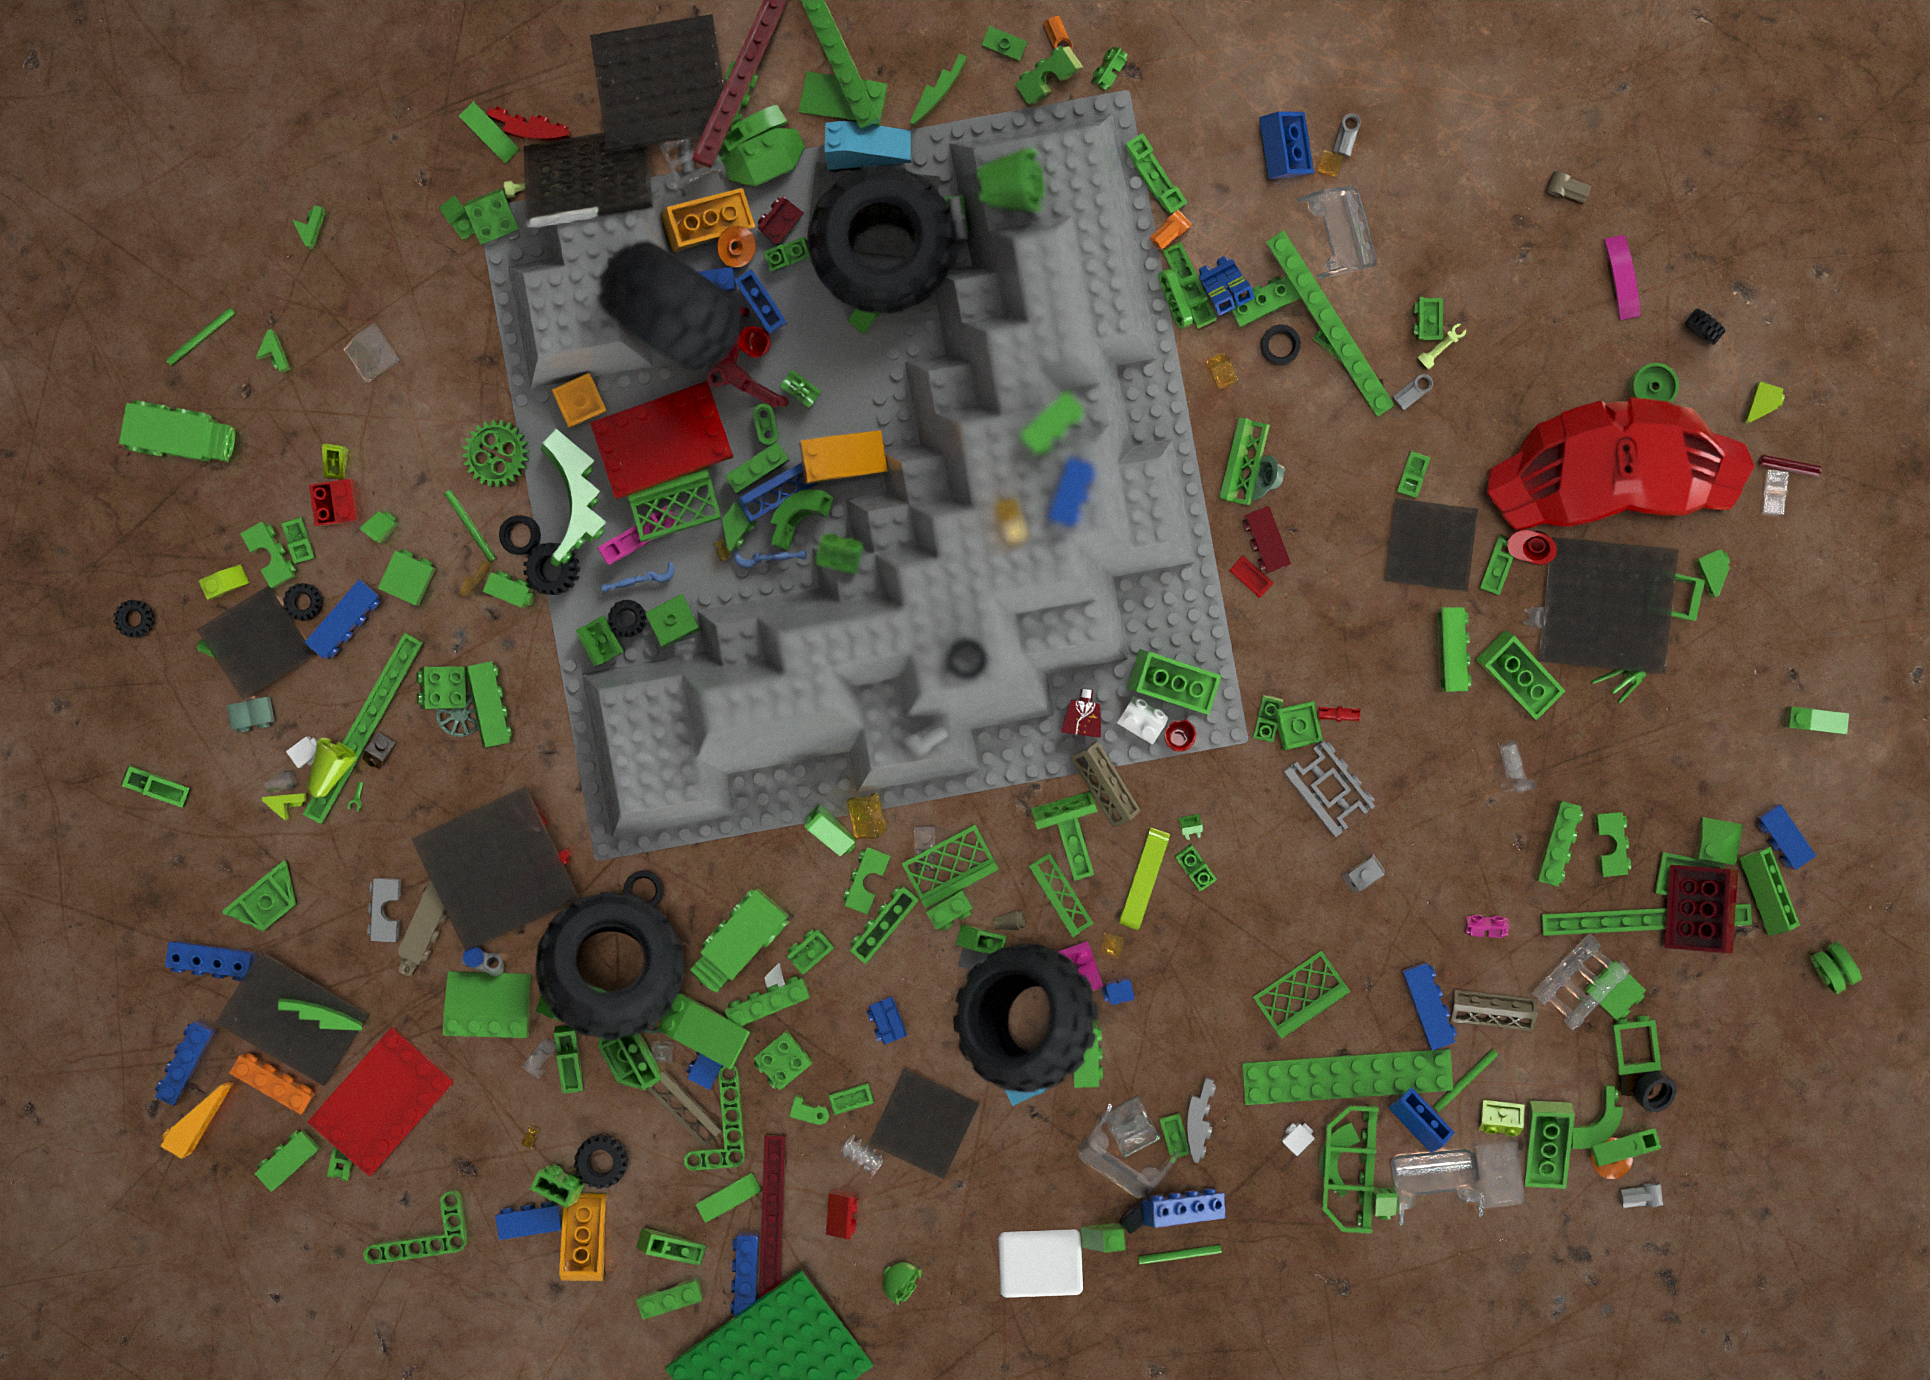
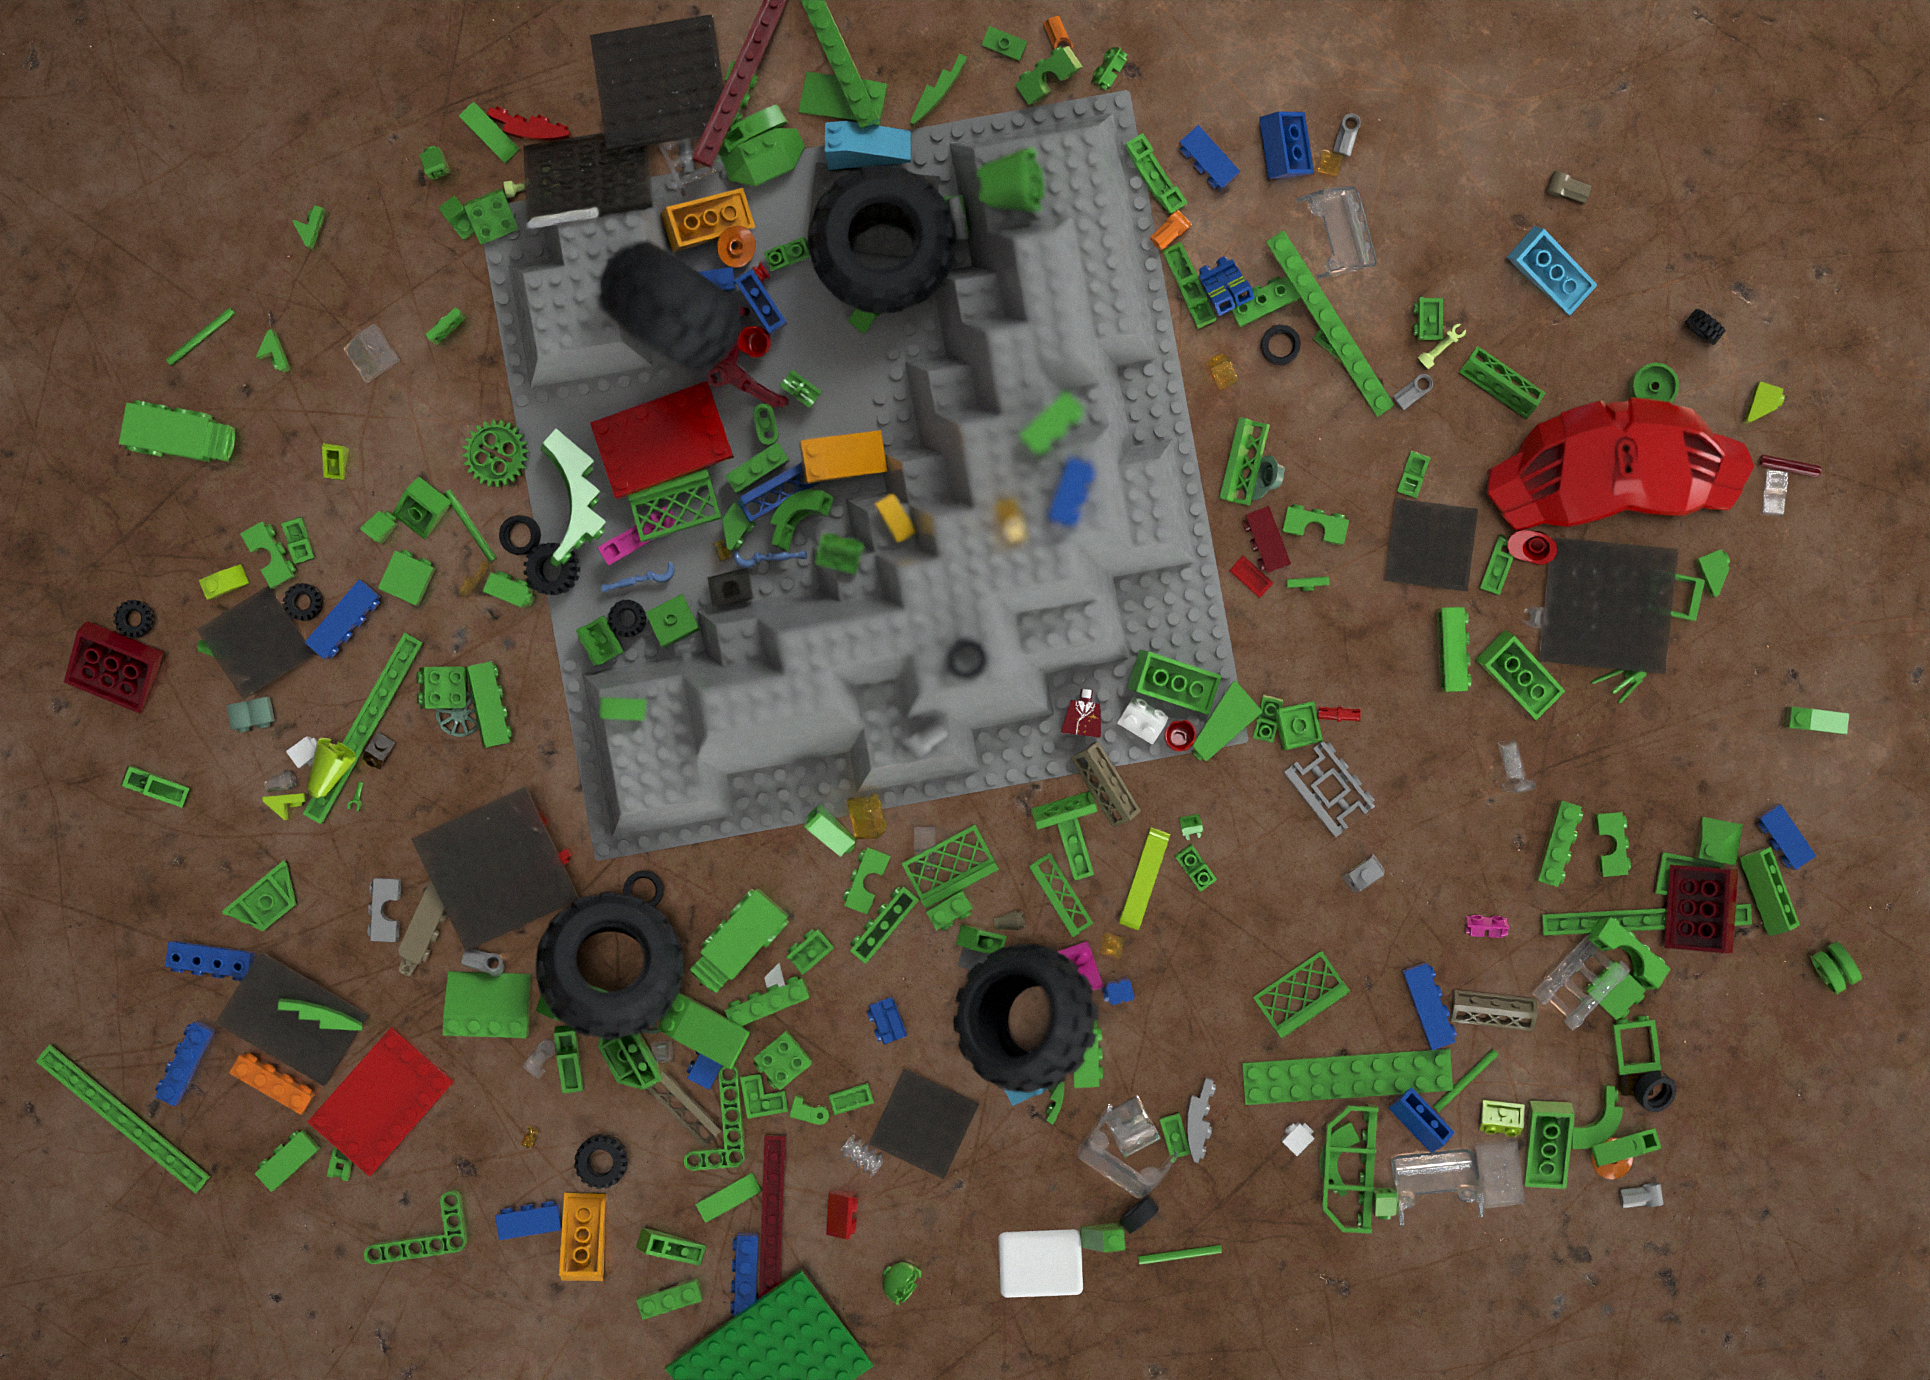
light orange slope [161,1081,233,1159] -> none
red slope [309,479,360,526] -> none
blue piece [463,946,484,968] -> none
bright green brick [530,1164,585,1208] -> none
light orange plate [551,373,607,428] -> none
dark red bracket [757,195,804,246] -> none
brick [1142,1188,1225,1227] -> none
bright green beam [1158,268,1193,328] -> none
dark pink slope [1604,235,1641,321] -> none
none -> bright green plate [36,1045,210,1194]
none -> dark red slope [64,621,164,714]
none -> bright green slope [392,477,451,540]
none -> bright green slope [420,146,451,180]
none -> bright green plate [425,307,466,345]
none -> bright green slope [599,697,646,721]
none -> clear smoke slope [707,568,755,609]
none -> bright green plate [740,1073,789,1119]
none -> red bush [752,262,771,283]
none -> yellow slope [875,493,916,543]
none -> bright green slope [1044,1081,1064,1125]
none -> blue brick [1179,125,1240,191]
none -> bright green slope [1191,681,1263,761]
none -> bright green arch [1281,504,1349,545]
none -> bright green plate [1286,576,1329,591]
none -> bright green fence [1459,346,1545,419]
none -> medium azure slope [1507,226,1597,316]
none -> bright green arch [1587,917,1670,990]

